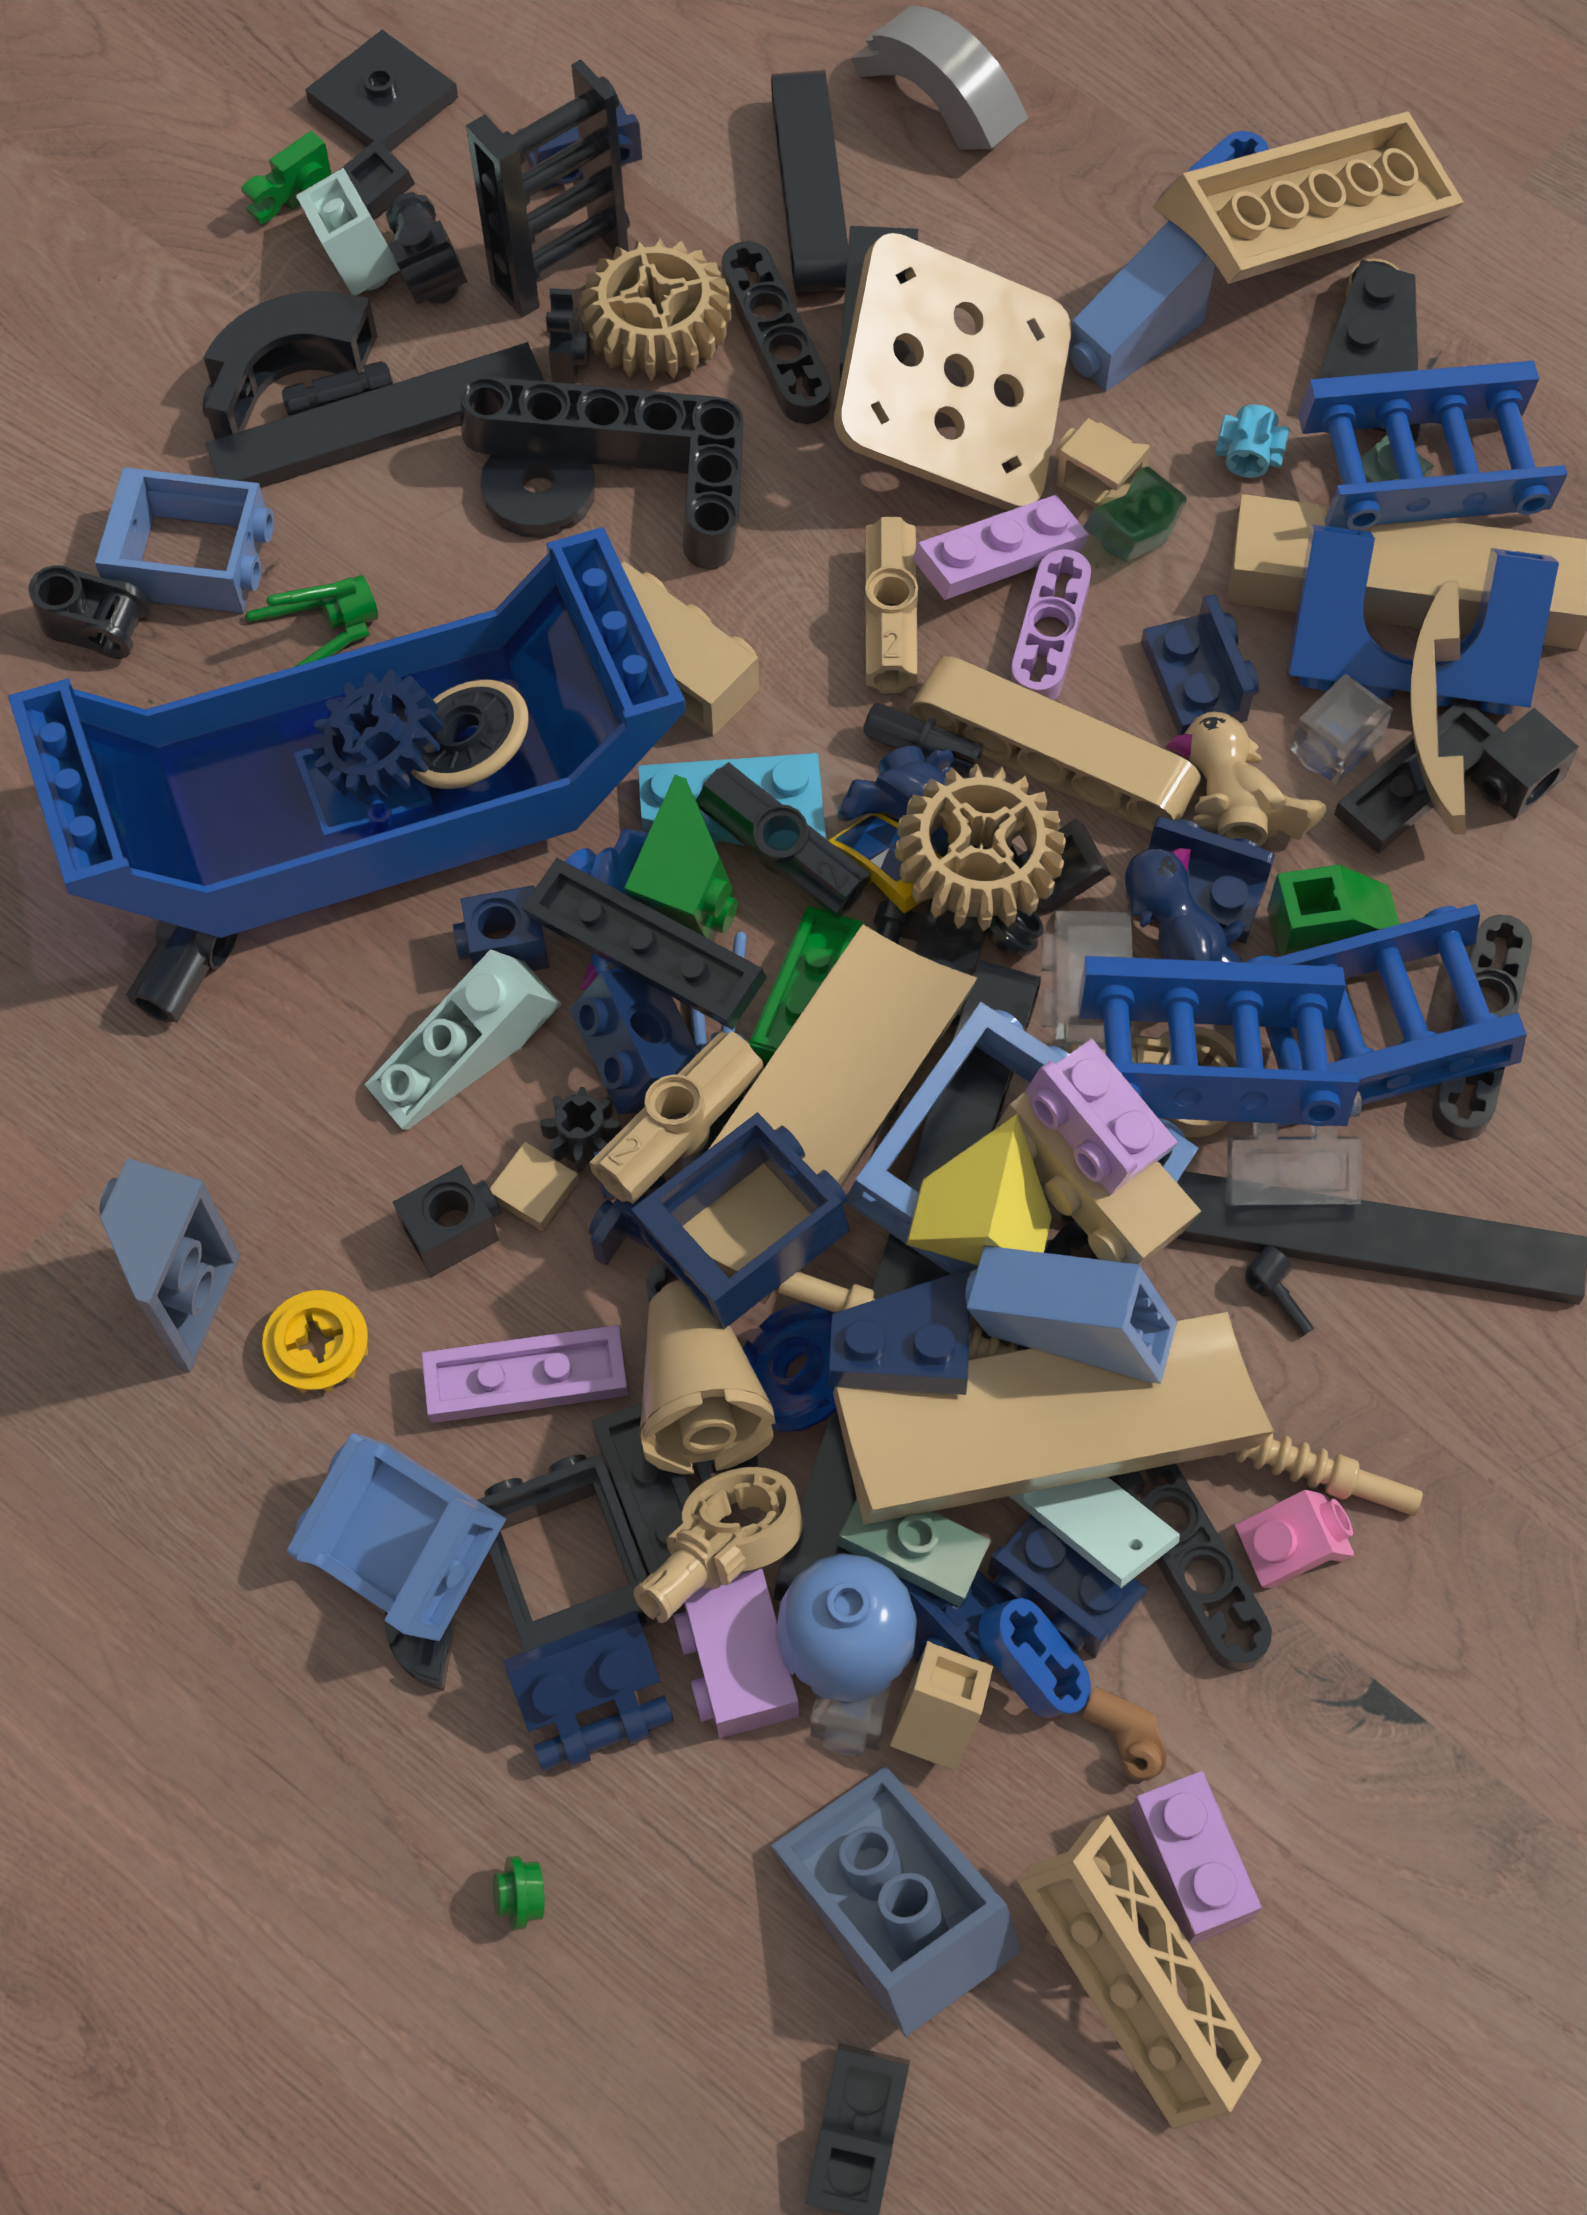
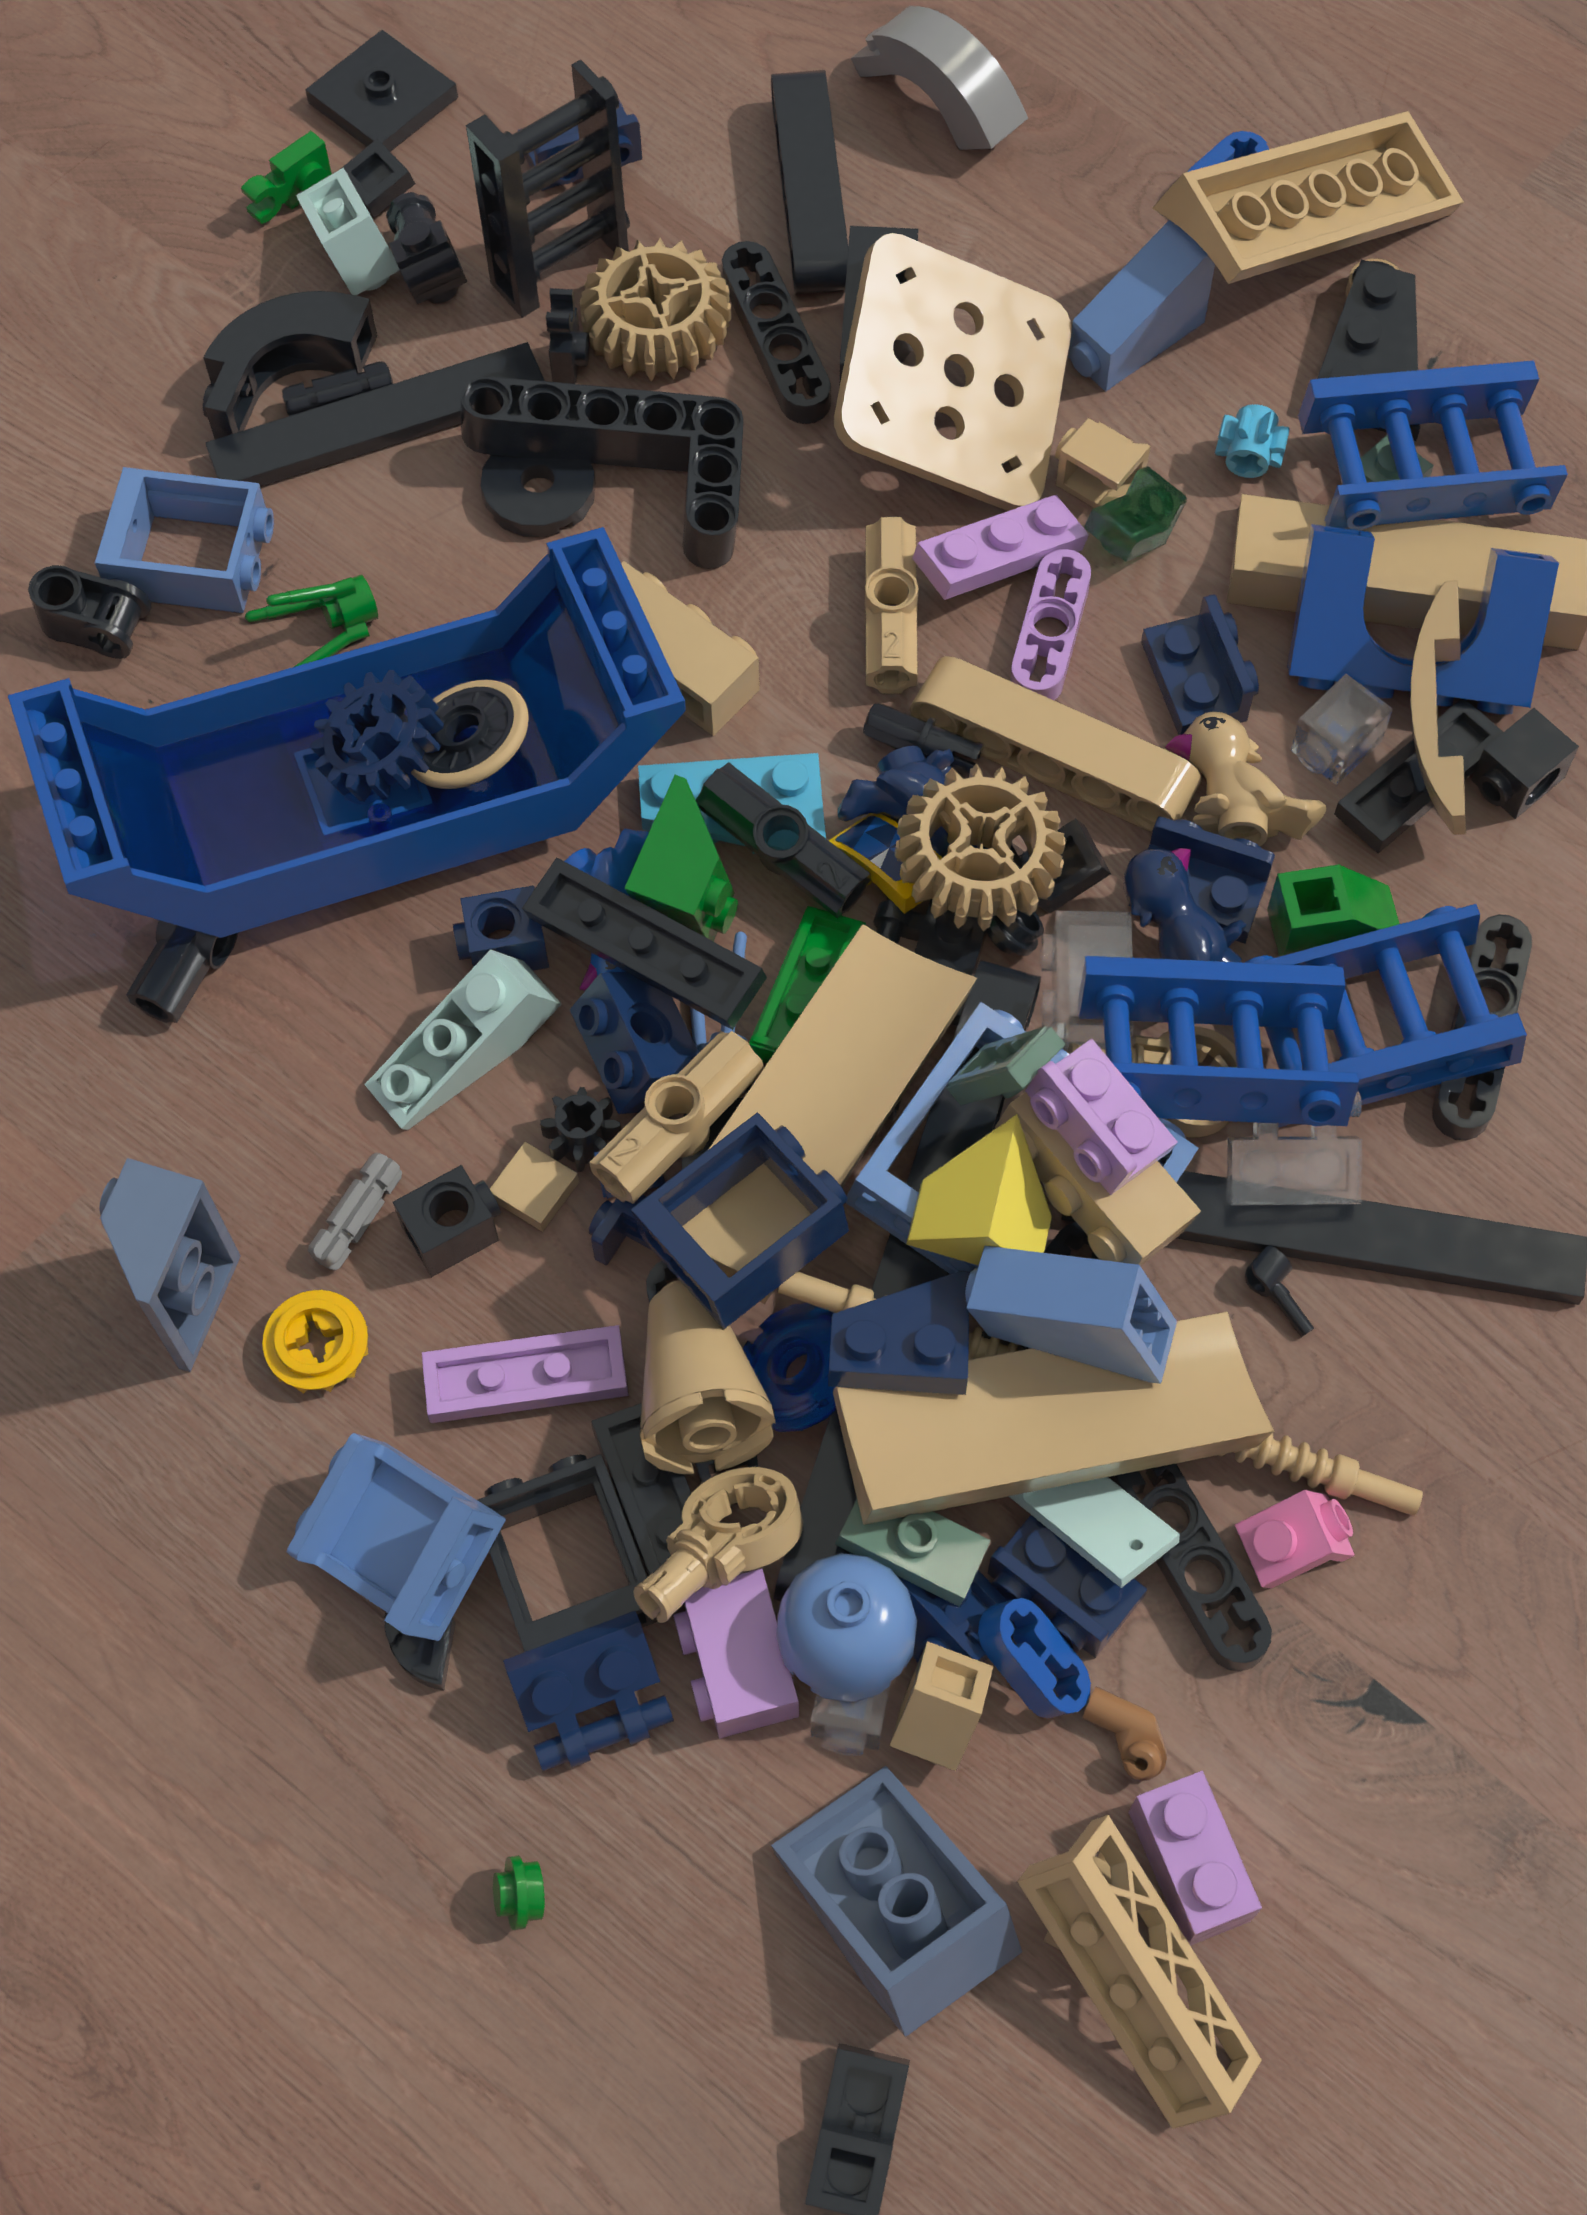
none -> light grey axle [308,1153,402,1271]
none -> sand green plate [946,1026,1066,1105]

